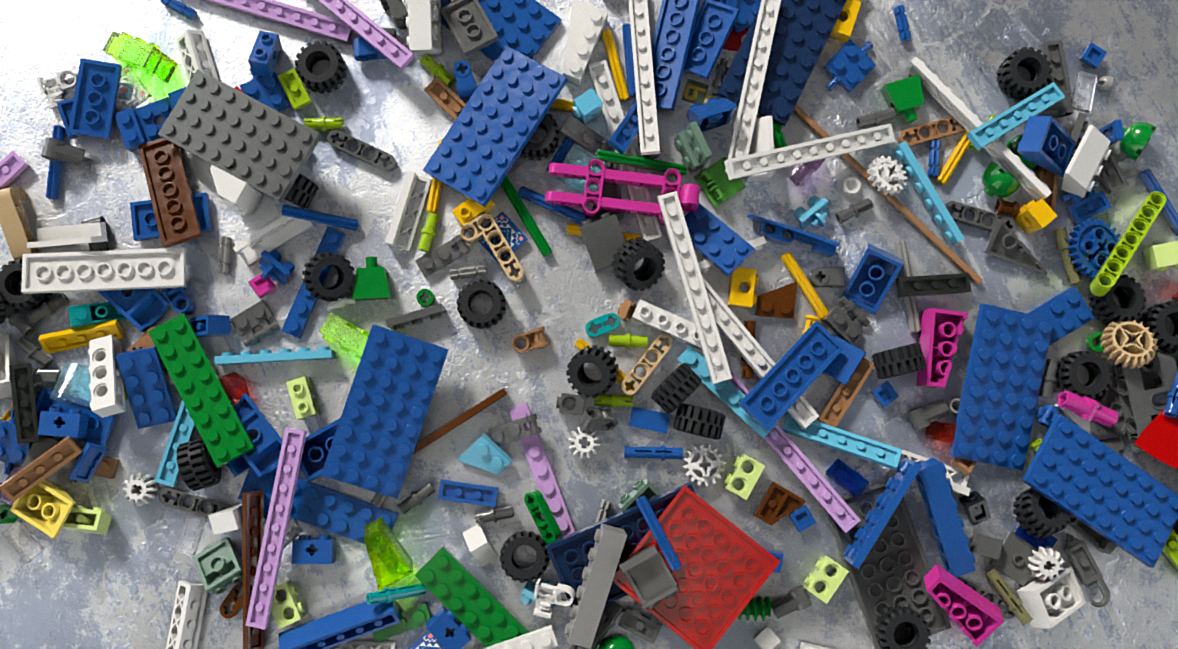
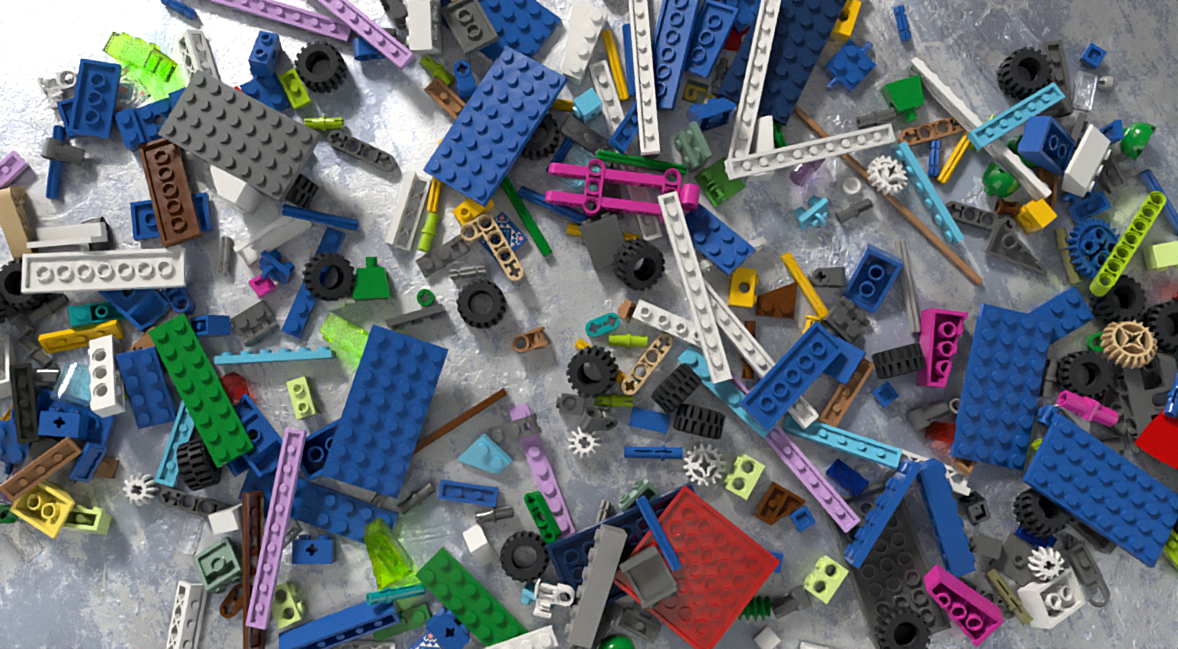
blue panel [747,215,839,258] -> none
pearl dark grey plate [896,273,971,297] -> none

